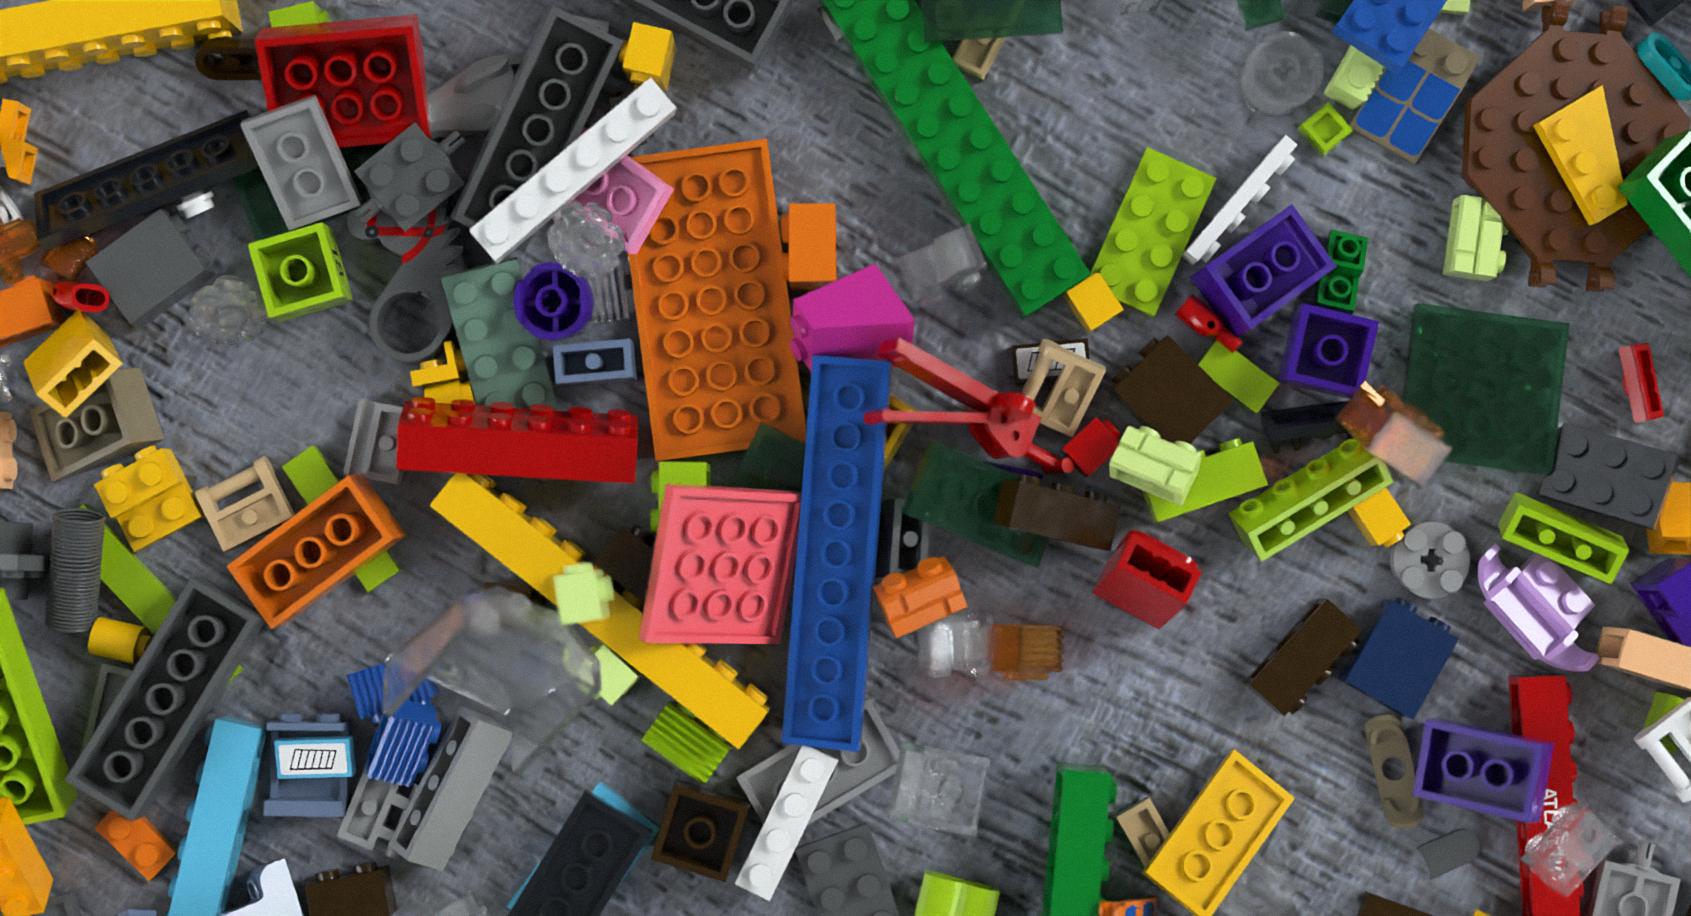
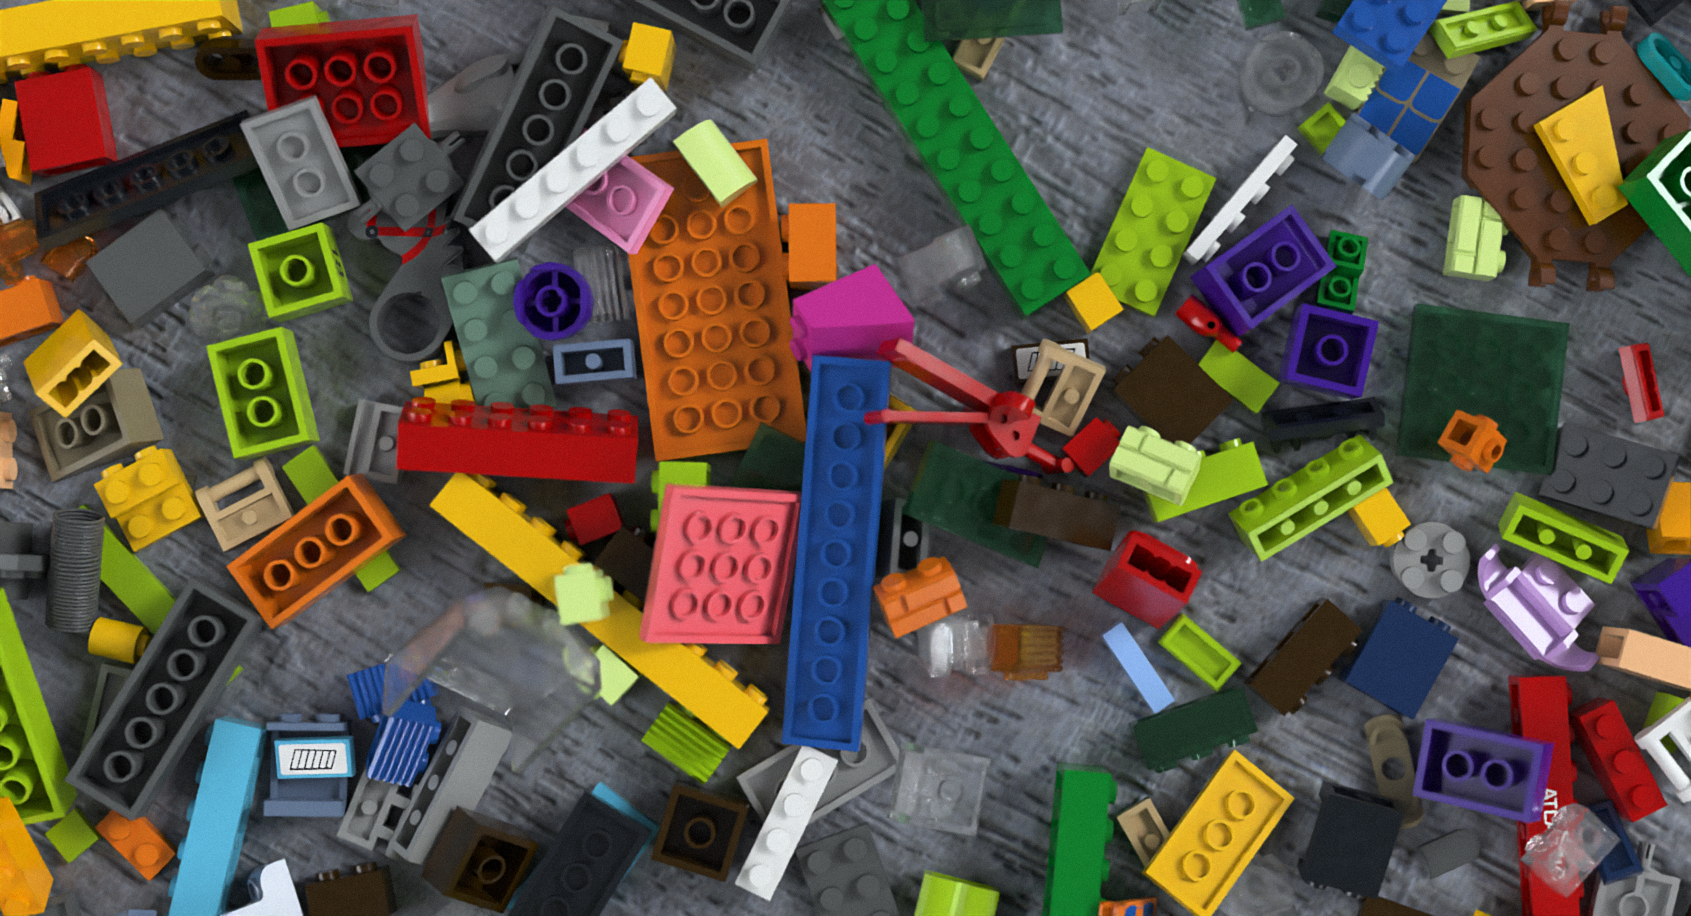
red piece [52,282,110,312] -> none
white plate [176,190,215,219] -> none
clear plant [547,201,625,279] -> none
clear orange brick [1336,381,1452,486] -> none
none -> red brick [14,64,118,178]
none -> lime tile [45,808,103,863]
none -> lime brick [206,327,320,460]
none -> dark brown brick [421,806,539,914]
none -> red brick [564,493,626,546]
none -> yellowish green brick [673,119,758,208]
none -> light blue piece [1099,621,1175,714]
none -> clear green brick [1128,685,1258,773]
none -> lime tile [1157,613,1242,692]
none -> black panel [1297,781,1405,899]
none -> sand blue brick [1321,112,1416,201]
none -> lime tile [1428,0,1538,59]
none -> orange brick [1437,409,1507,474]
none -> red brick [1568,697,1667,823]
none -> dark blue tile [1576,799,1644,886]

